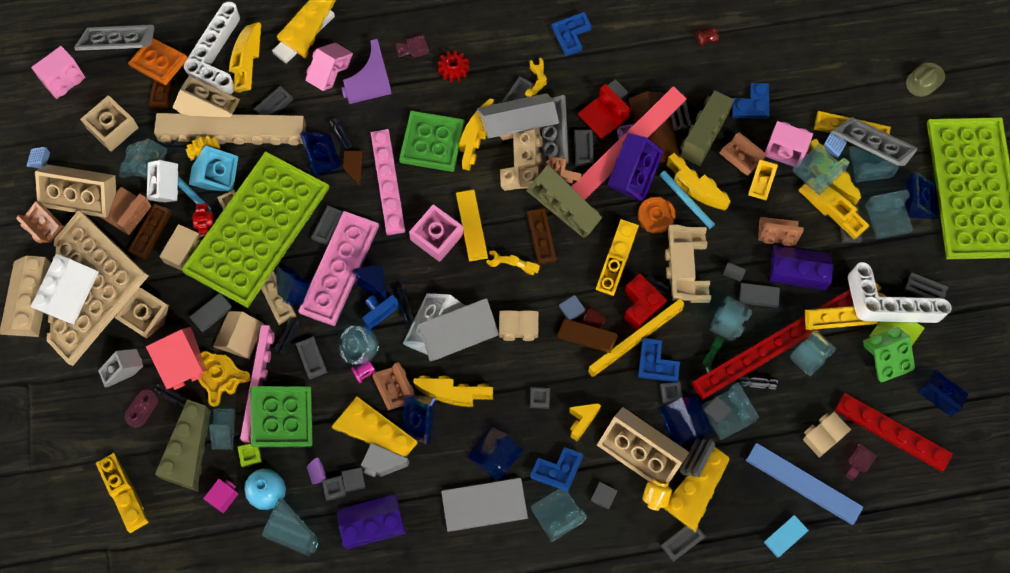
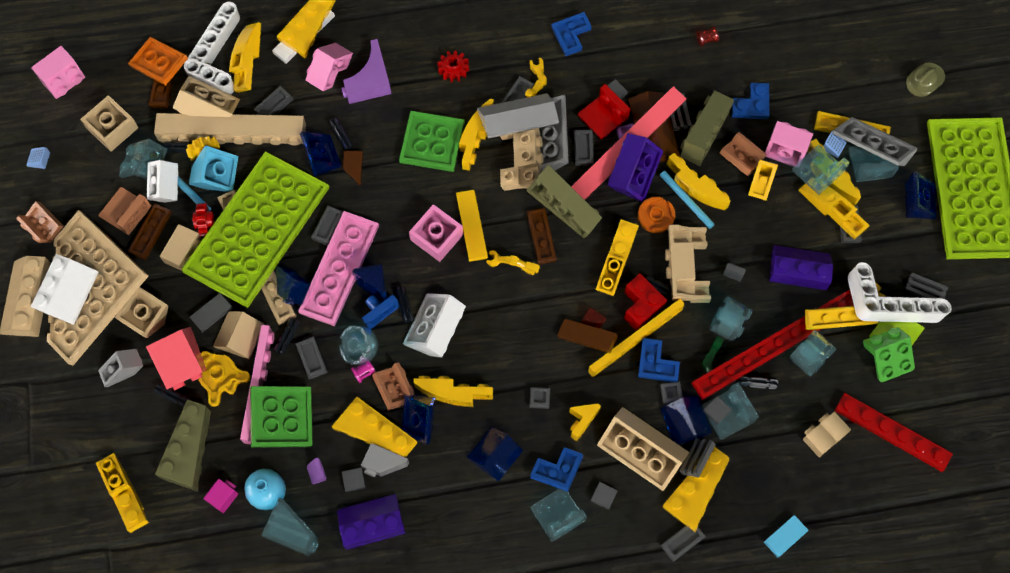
tan slope [35,164,116,218] -> none
light grey slope [74,25,154,51] -> none
clear pink plate [125,390,158,428] -> none
clear light blue slope [209,409,235,449] -> none
lime plate [238,444,262,467] -> none
dark grey tile [322,475,346,501] -> none
bright pink plate [371,129,405,235] -> none
clear pink plate [396,35,429,58] -> none
light grey tile [417,298,499,361] -> none
light grey tile [441,478,528,532] -> none
tan brick [499,311,539,341] -> none
nougat bracket [544,157,581,184] -> none
sand blue tile [559,295,586,321] -> none
yellow head [643,479,672,511] -> none
dark grey tile [739,283,780,308] -> none
medium blue tile [746,443,863,525] -> none
nougat bracket [758,217,804,246] -> none
clear pink plate [845,444,877,481] -> none
clear light blue bracket [865,190,913,239] -> none
clear blue slope [918,369,969,417] -> none

